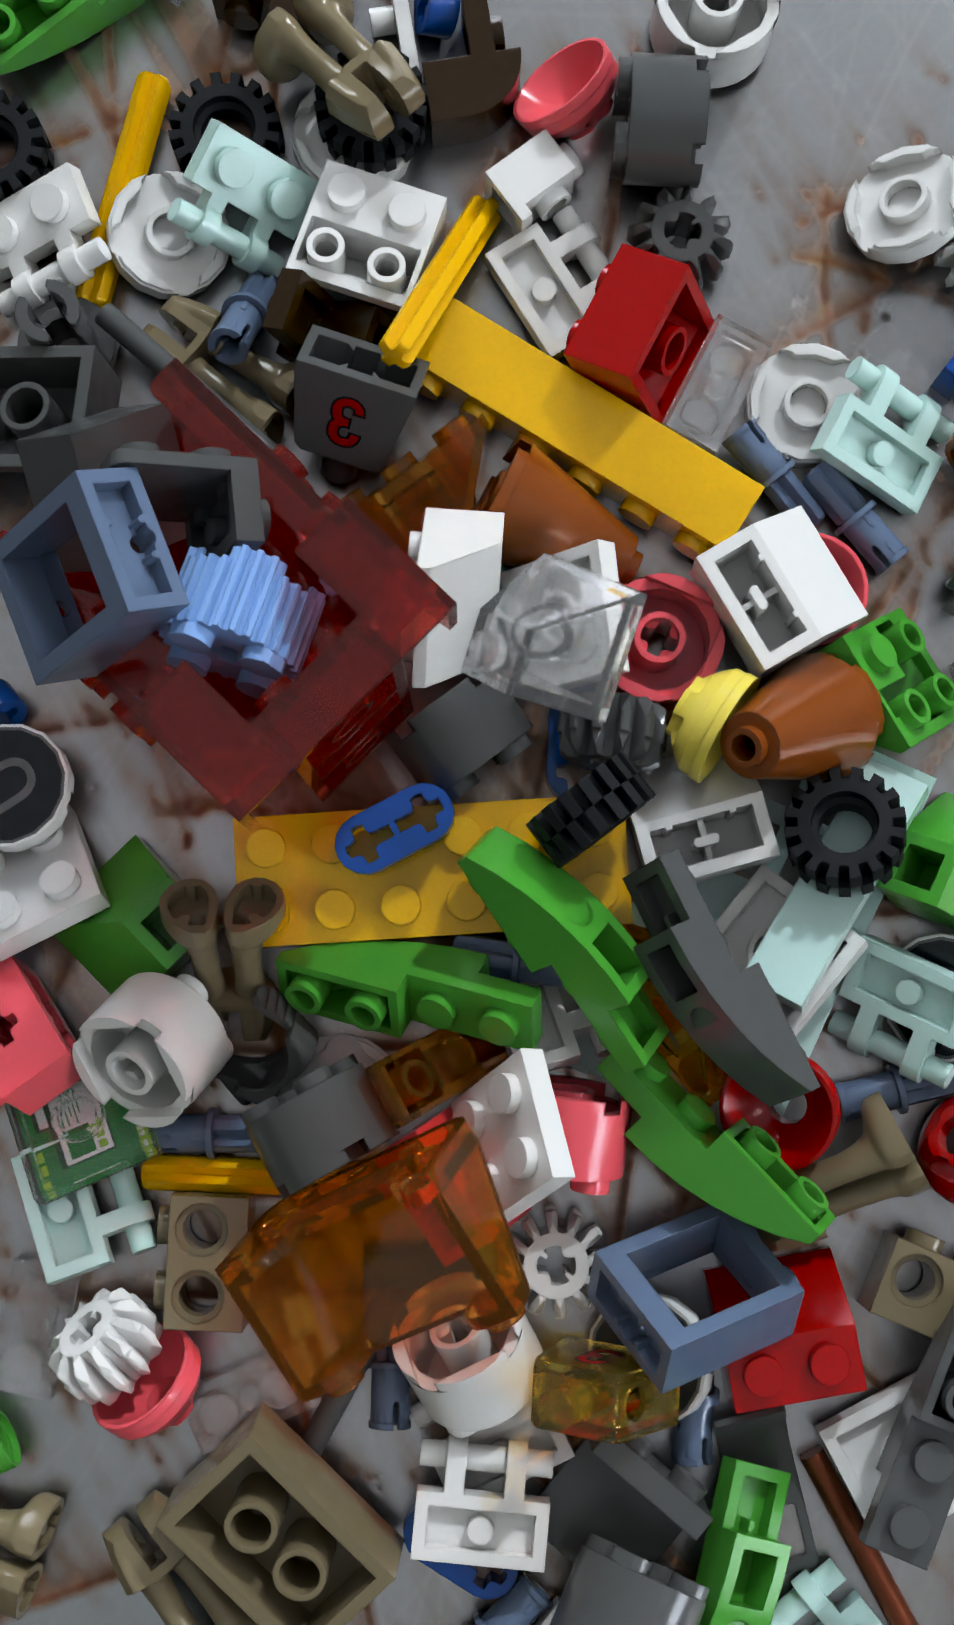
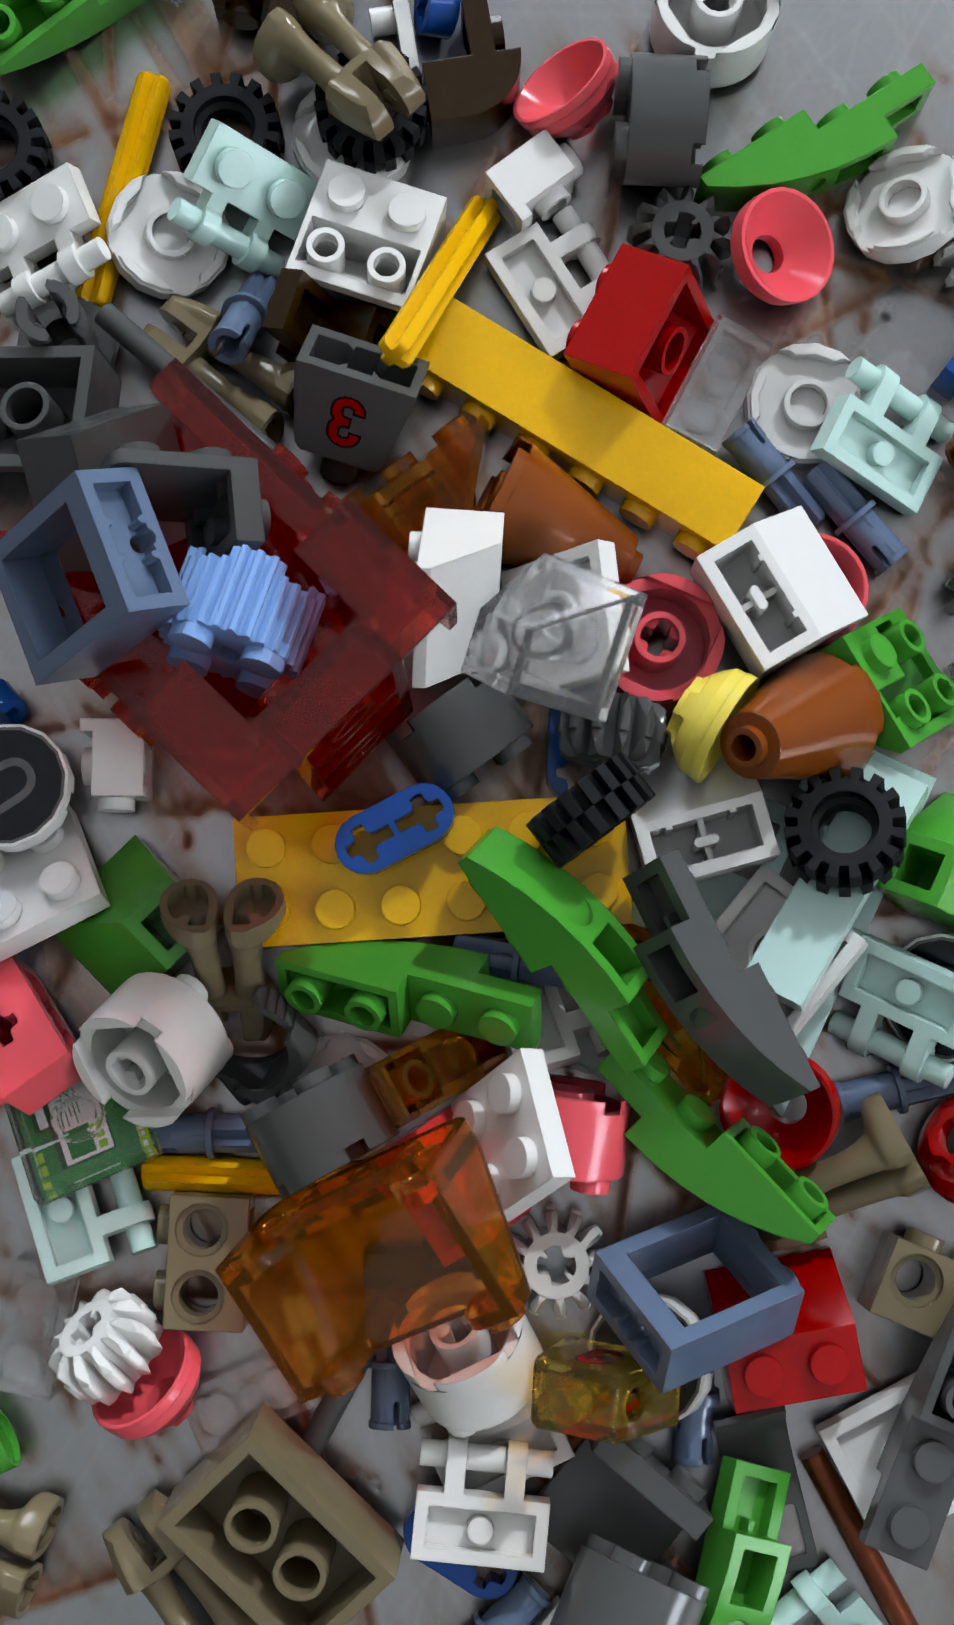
none -> white brick [80,718,155,813]
none -> bright green slope [693,63,936,212]
none -> coral piece [730,187,834,306]

